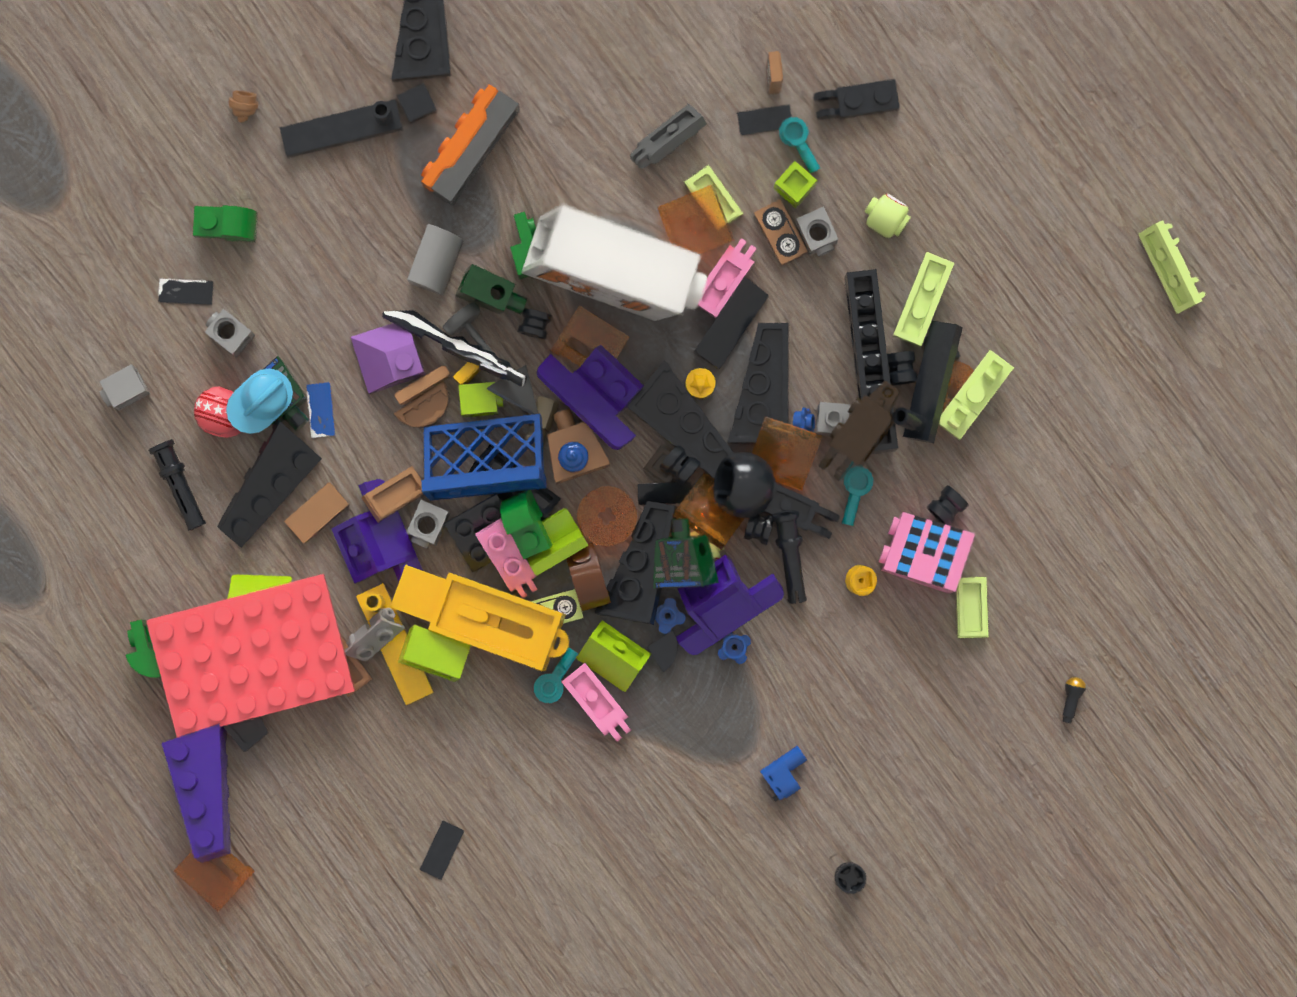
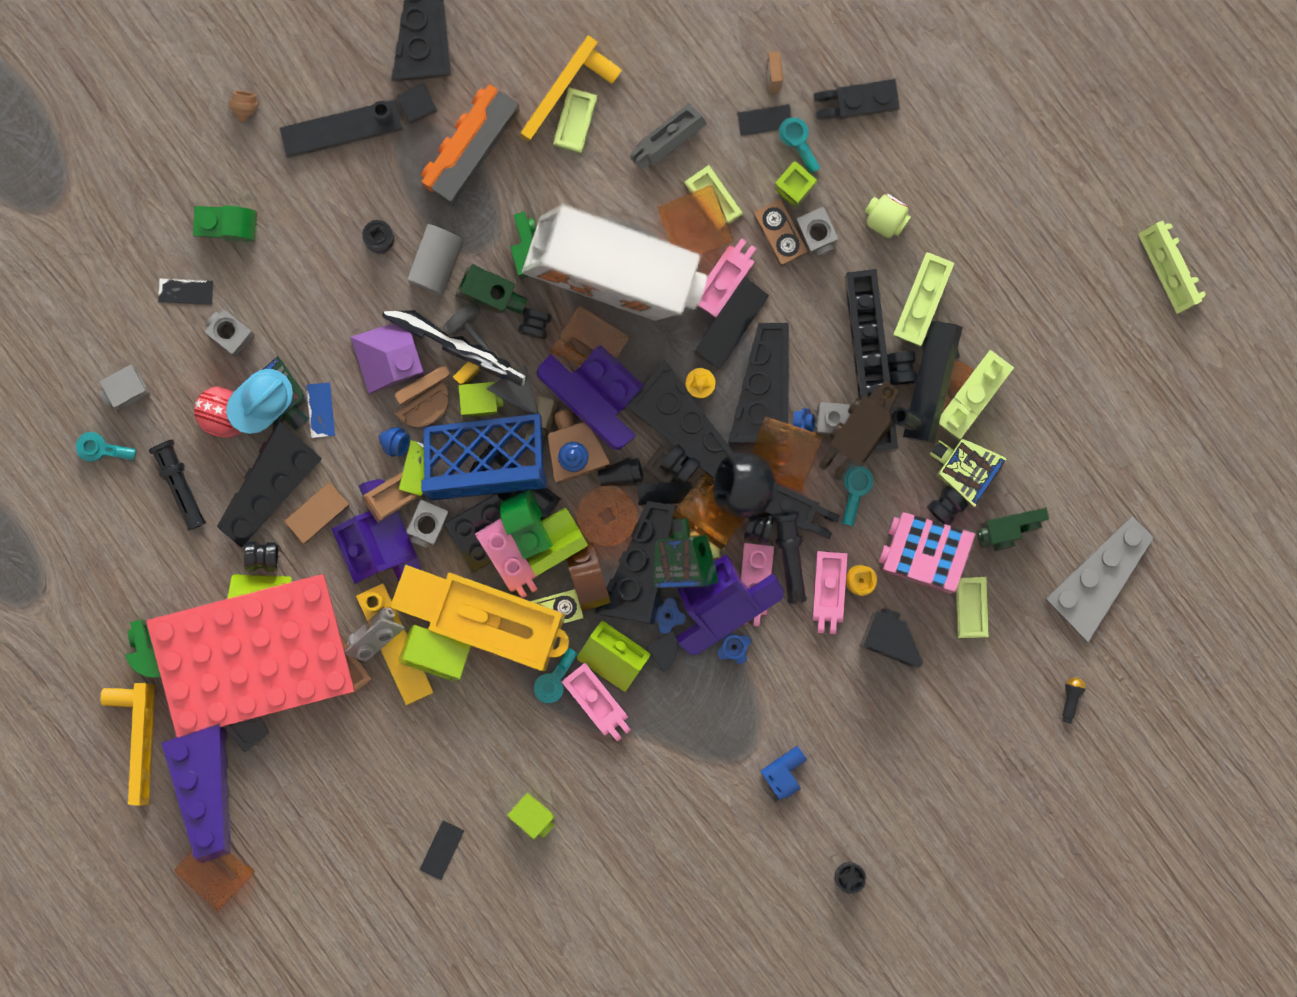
none -> teal plate [76,432,137,462]
none -> yellow piece [101,683,156,806]
none -> black wheel [244,541,278,572]
none -> black wheel [362,220,395,254]
none -> blue plate [378,427,410,457]
none -> lime sticker [399,440,424,496]
none -> lime brick [507,792,555,839]
none -> yellow piece [518,35,622,143]
none -> yellowish green tile [553,88,598,154]
none -> black cone [598,457,644,487]
none -> bright pink hinge [740,543,774,626]
none -> bright pink hinge [812,551,848,634]
none -> black slope [860,608,923,668]
none -> torso [929,439,1006,508]
none -> dark green plate [977,507,1049,551]
none -> light grey wing [1045,516,1154,643]

